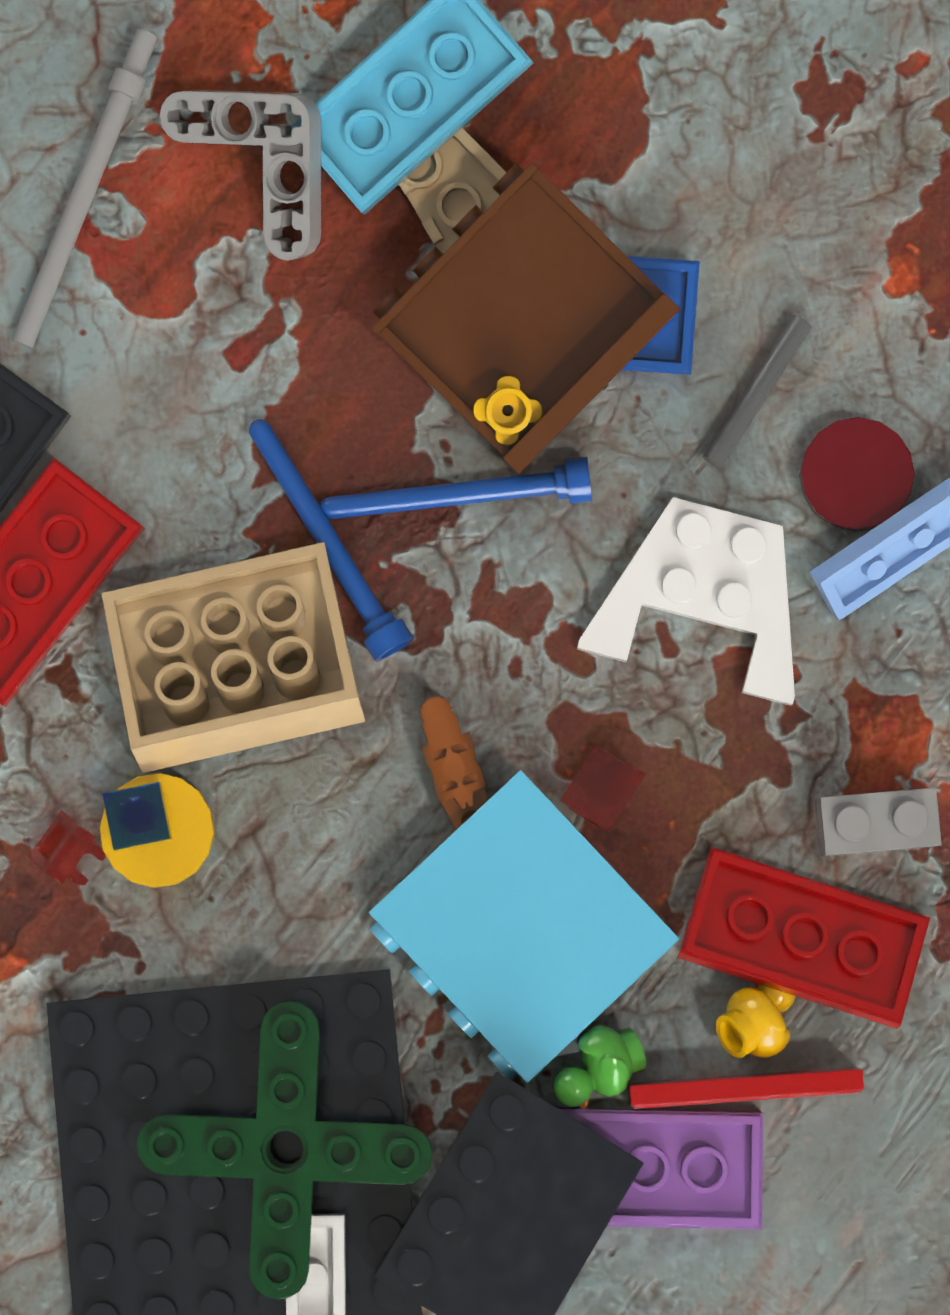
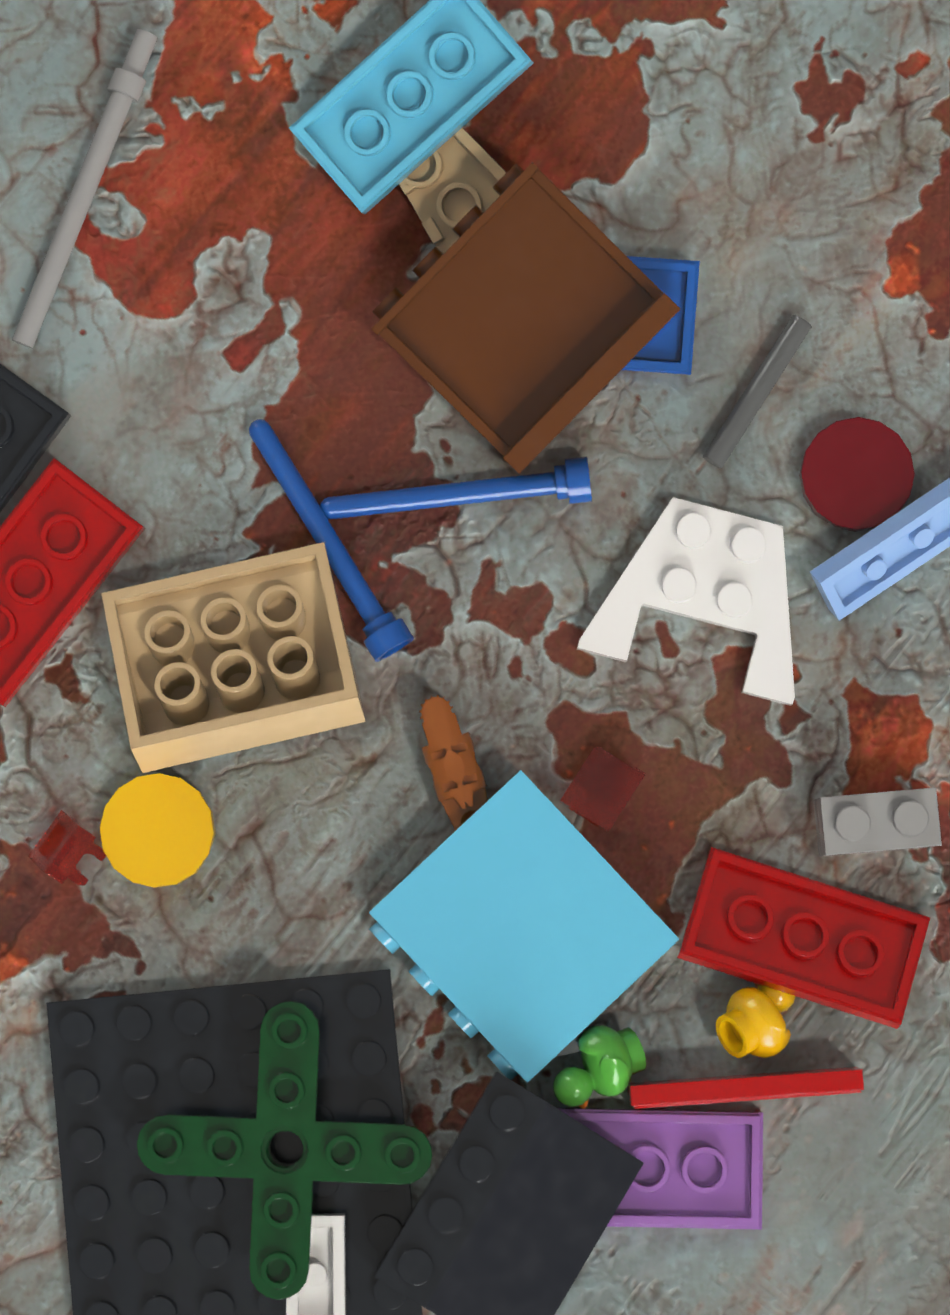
plate [102,782,172,851] -> none
light grey beam [160,90,321,261] -> none
yellow plate [473,376,542,445] -> none

